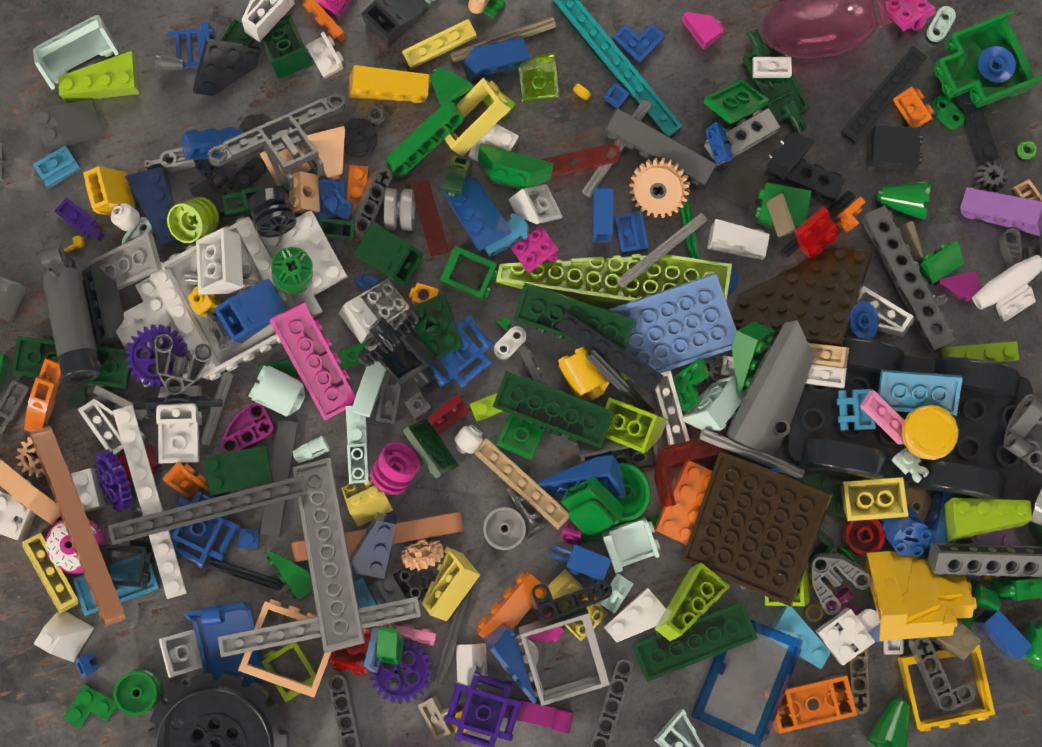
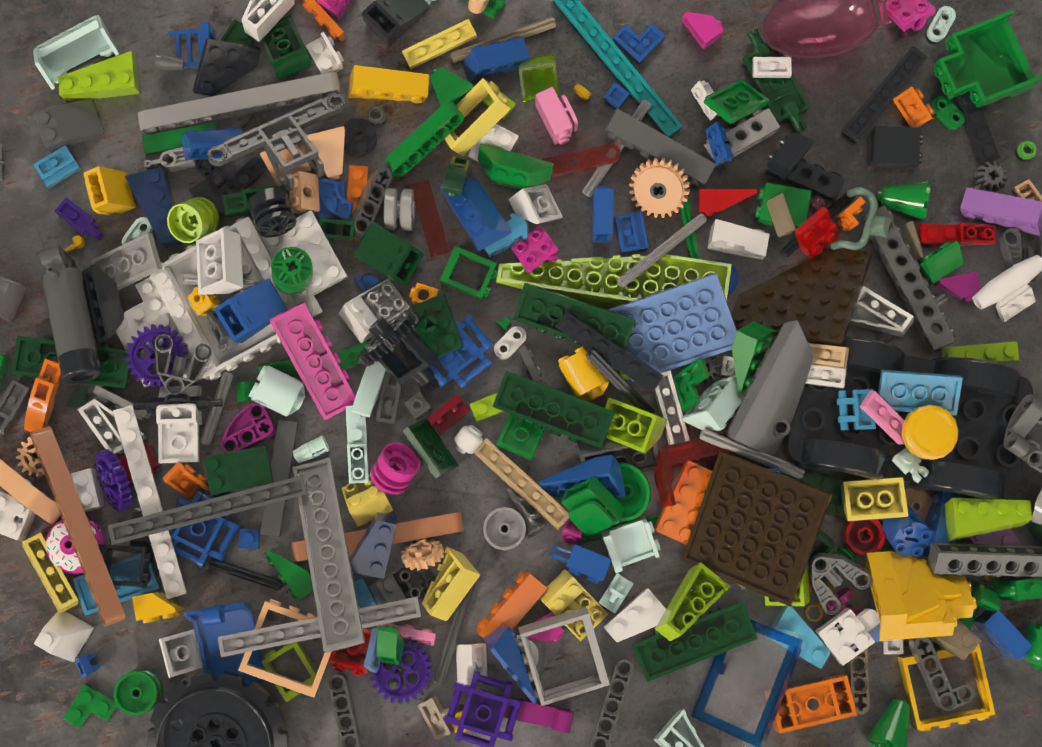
white head [111,203,140,231] -> none
black beam [529,581,612,623] -> none
blue dish [850,301,879,339] -> none
blue dish [978,46,1016,83] -> none
none -> yellow slope [132,592,185,624]
none -> light grey beam [137,72,341,134]
none -> green tile [142,122,218,156]
none -> green slope [236,381,255,403]
none -> bright pink brick [535,87,578,145]
none -> white hinge [691,80,719,121]
none -> red slope [699,189,757,216]
none -> clear pink bush [809,195,826,213]
none -> sand green piece [831,187,892,250]
none -> red slope [918,223,996,246]

